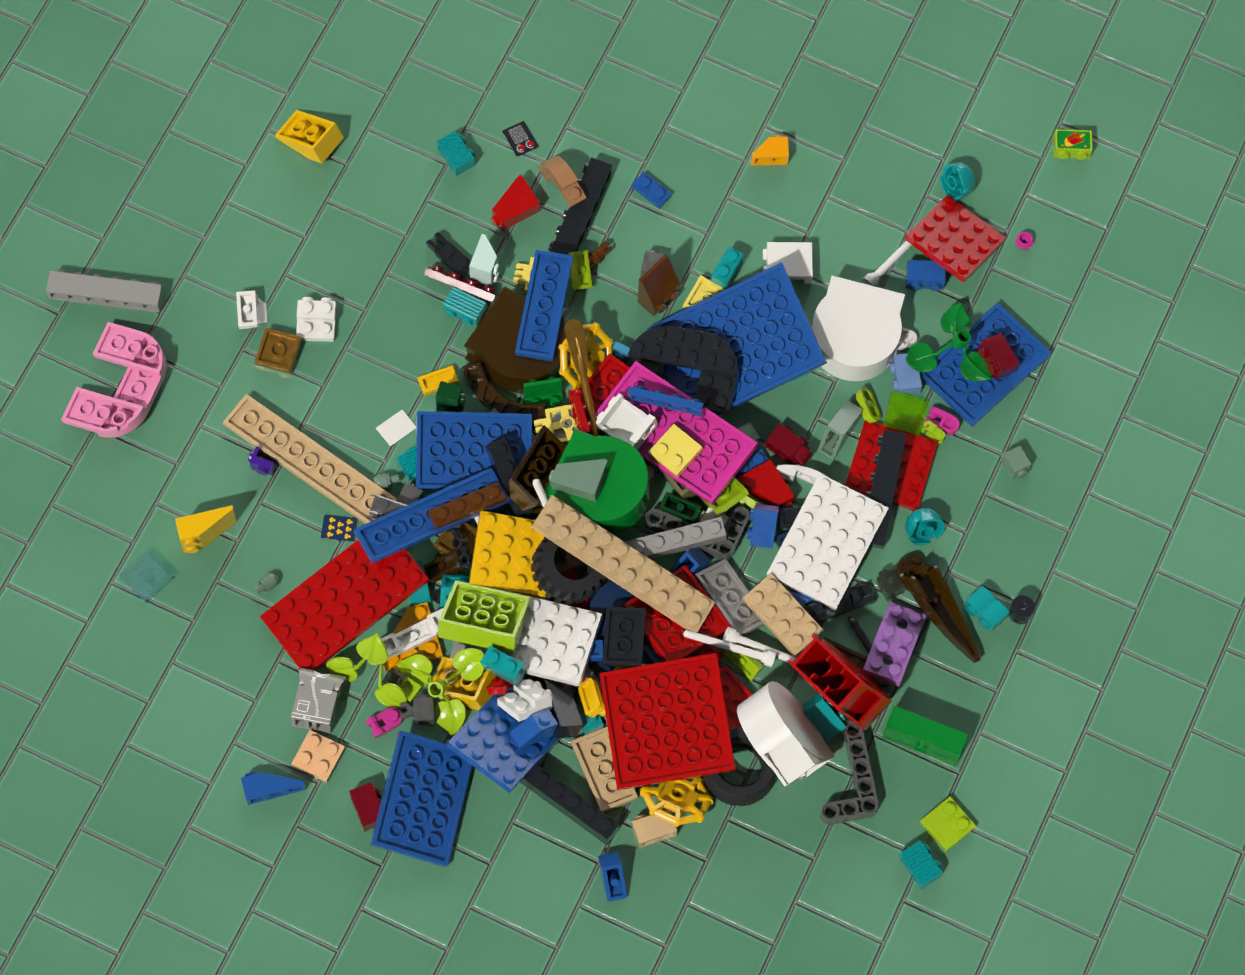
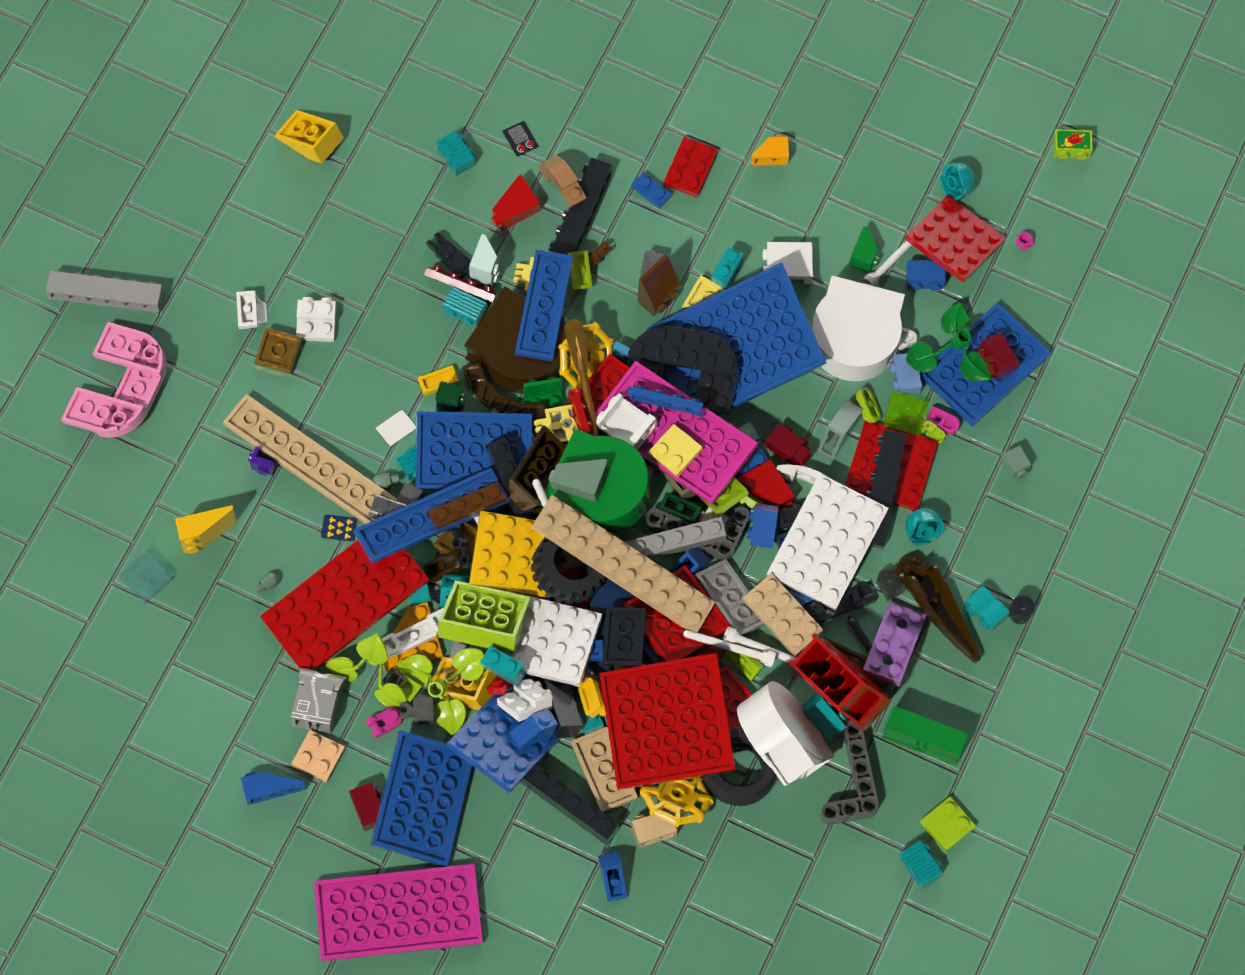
none -> dark pink plate [314,864,483,962]
none -> red plate [663,136,718,198]
none -> green slope [849,226,879,273]

